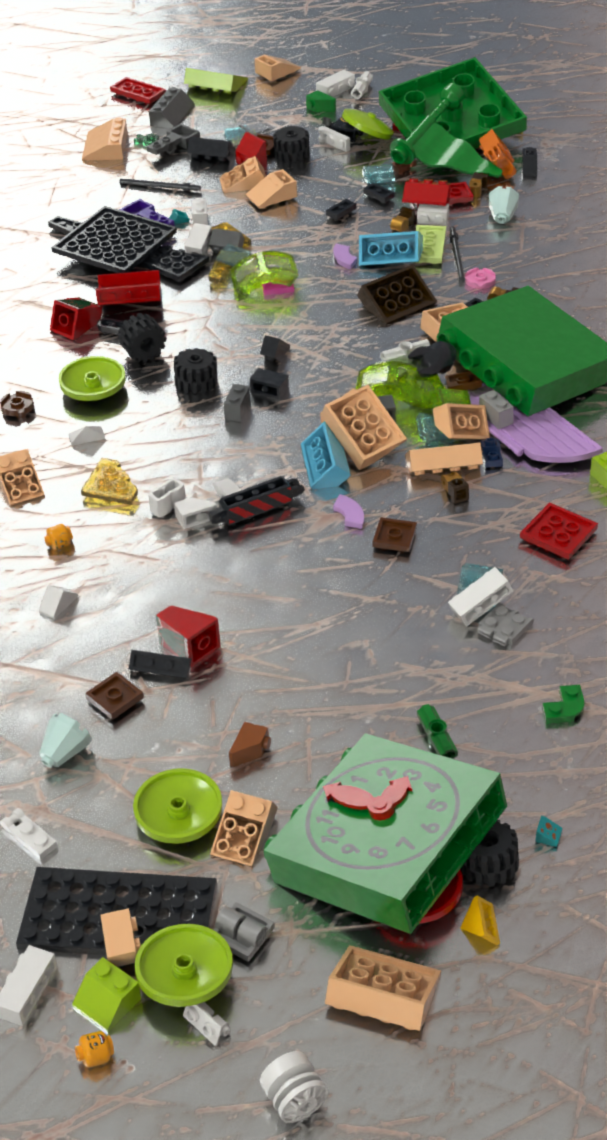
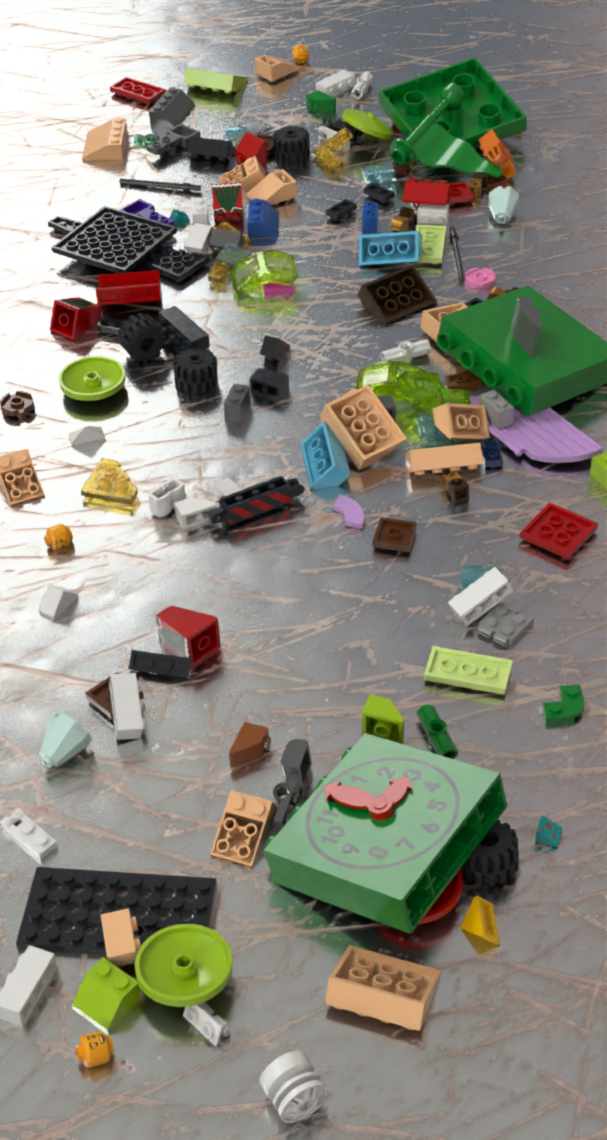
lime dish [133,768,223,844] -> none
light grey plate [213,902,275,962] -> none
lavender tile [333,243,357,269] -> none
black piece [407,341,456,378] -> none
black slope [521,147,537,178] -> none
none -> white brick [109,673,146,740]
none -> black piece [158,306,210,355]
none -> slope [212,182,243,222]
none -> blue slope [247,198,279,238]
none -> dark grey plate [273,739,312,832]
none -> light orange head [292,44,310,64]
none -> clear yellow plate [312,127,353,174]
none -> blue brick [362,202,378,234]
none -> lime slope [362,694,404,744]
none -> yellowish green plate [424,646,513,695]
none -> dark grey slope [511,296,541,356]

